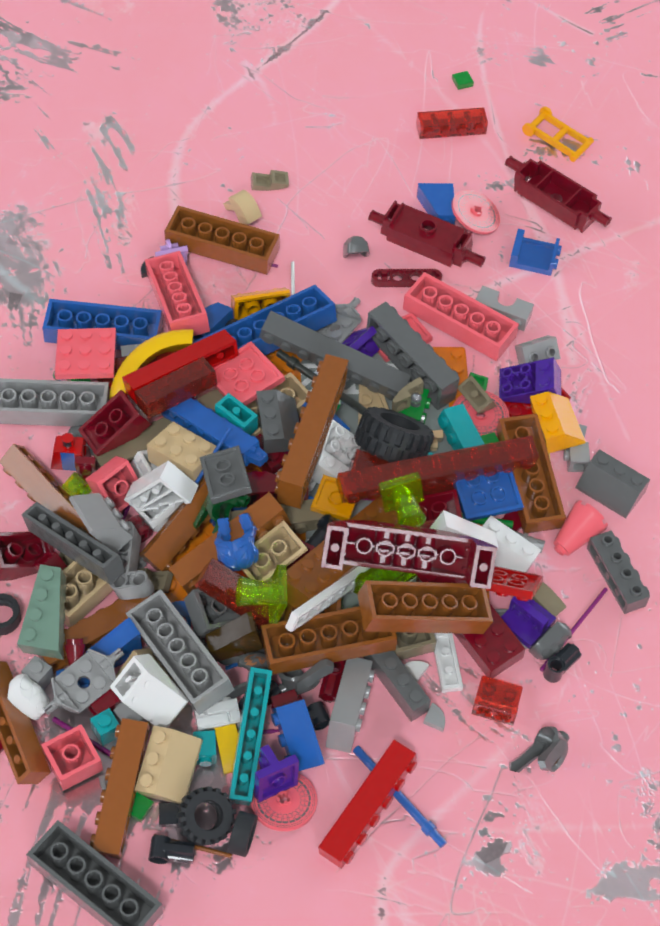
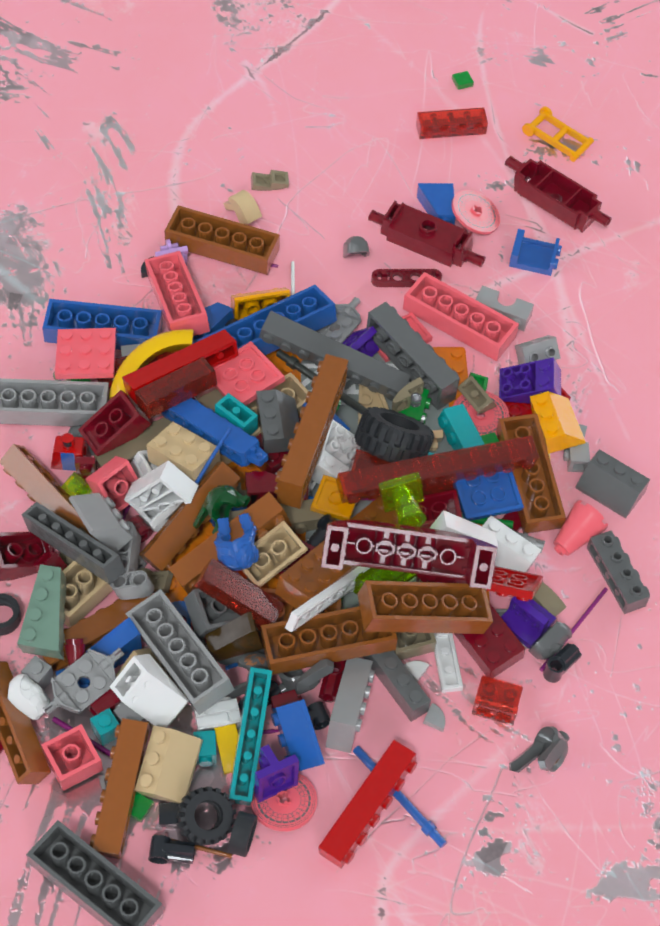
dark grey tile [199,445,252,505] -> none
clear neon green plant [236,565,287,624] -> none

